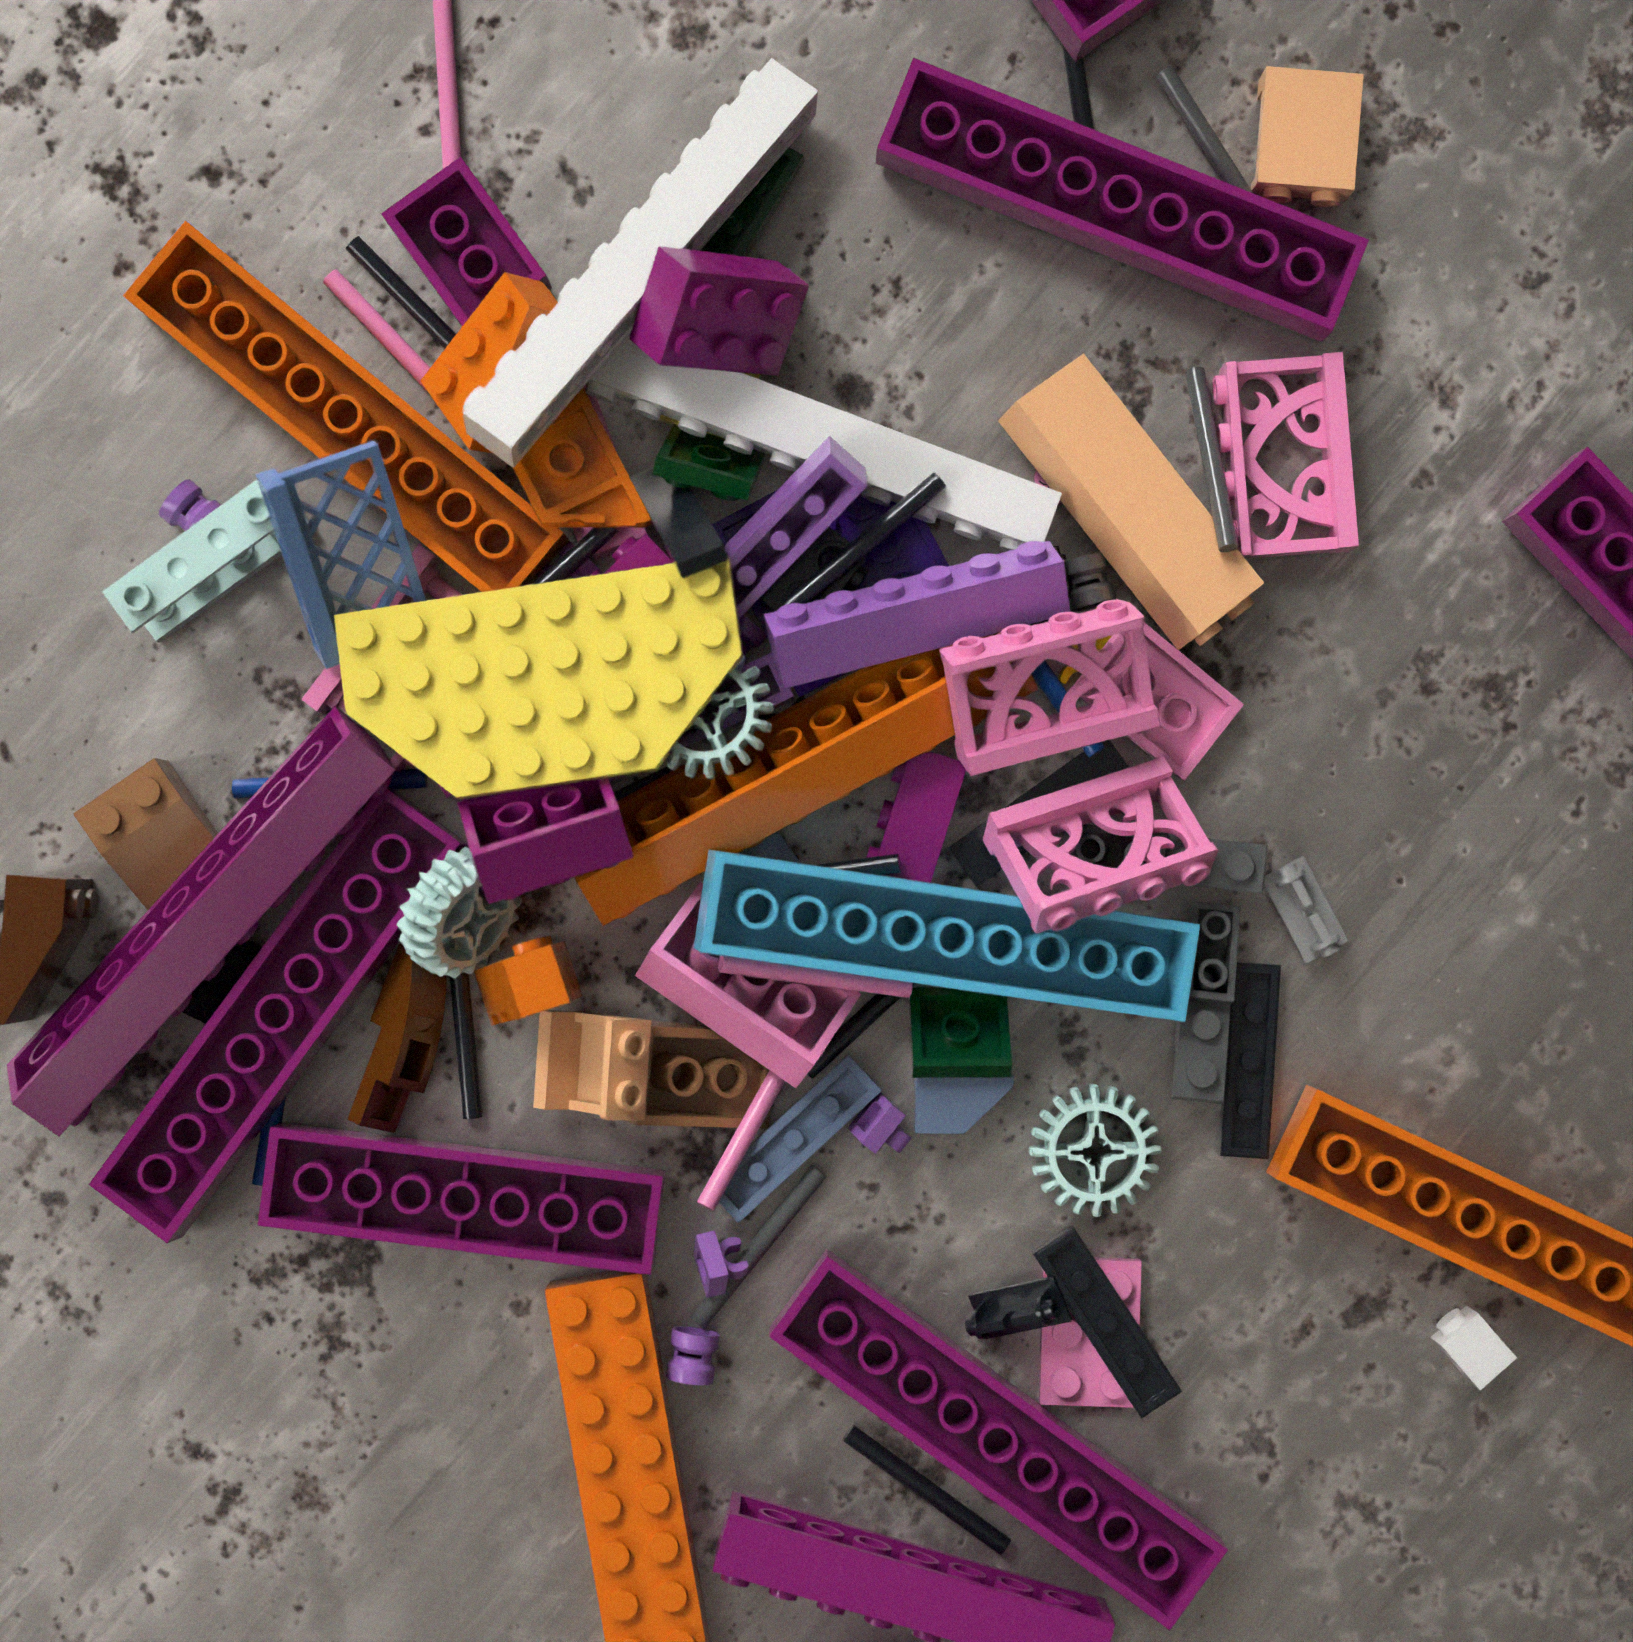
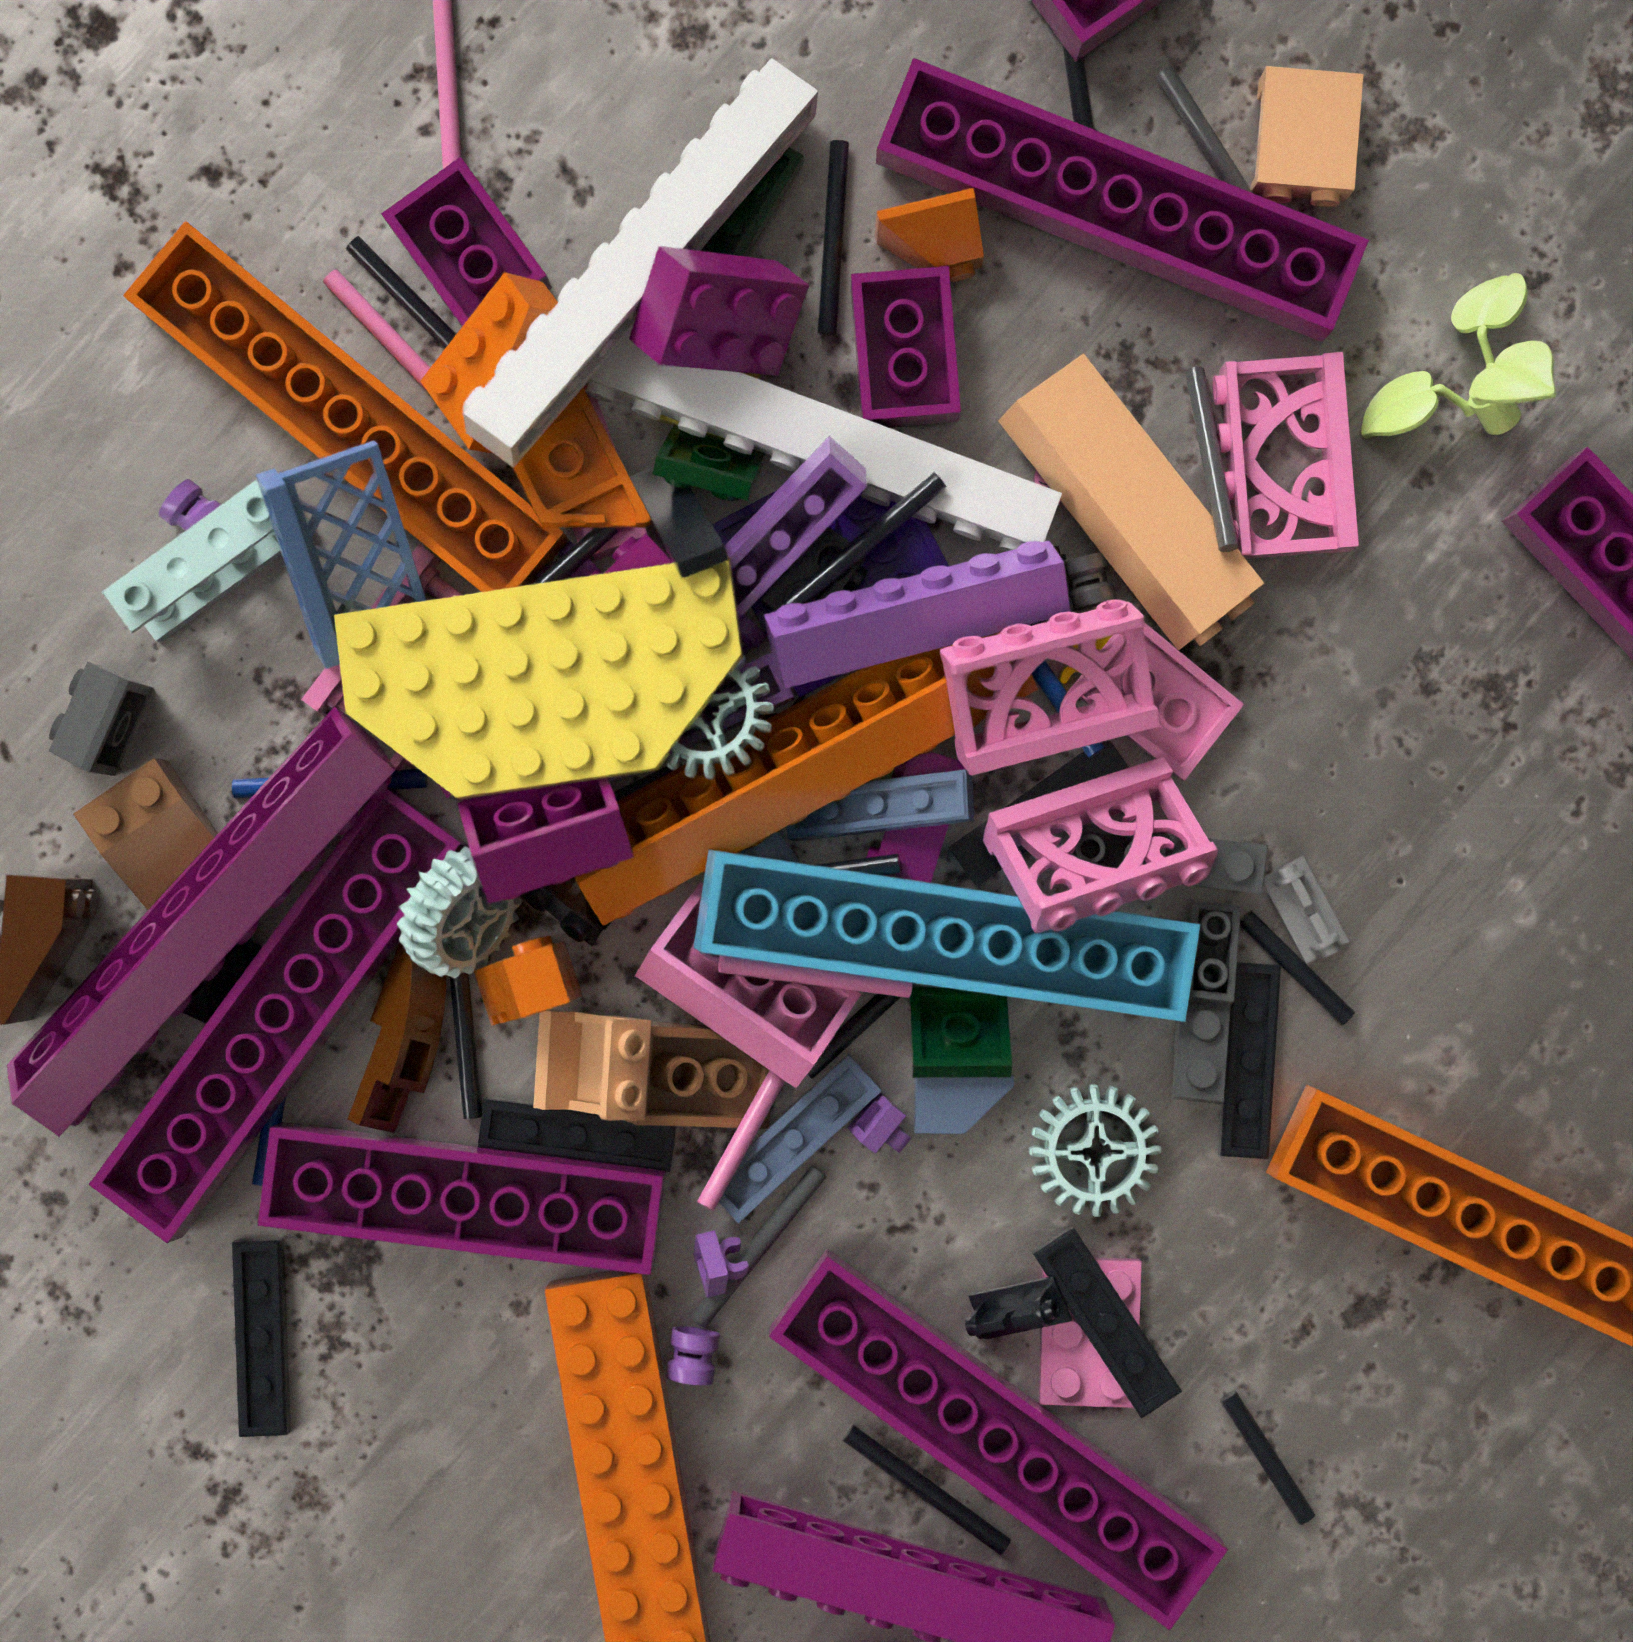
white brick [1430,1306,1517,1390] -> none
none -> dark grey slope [49,661,153,776]
none -> black tile [232,1238,291,1437]
none -> black tile [478,1098,677,1172]
none -> black hinge [522,877,613,947]
none -> sand blue tile [787,770,975,841]
none -> black bar [817,140,849,336]
none -> magenta brick [850,266,961,428]
none -> orange slope [875,188,984,282]
none -> black bar [1220,1390,1315,1525]
none -> black bar [1239,910,1355,1026]
none -> yellowish green plant [1361,273,1556,440]

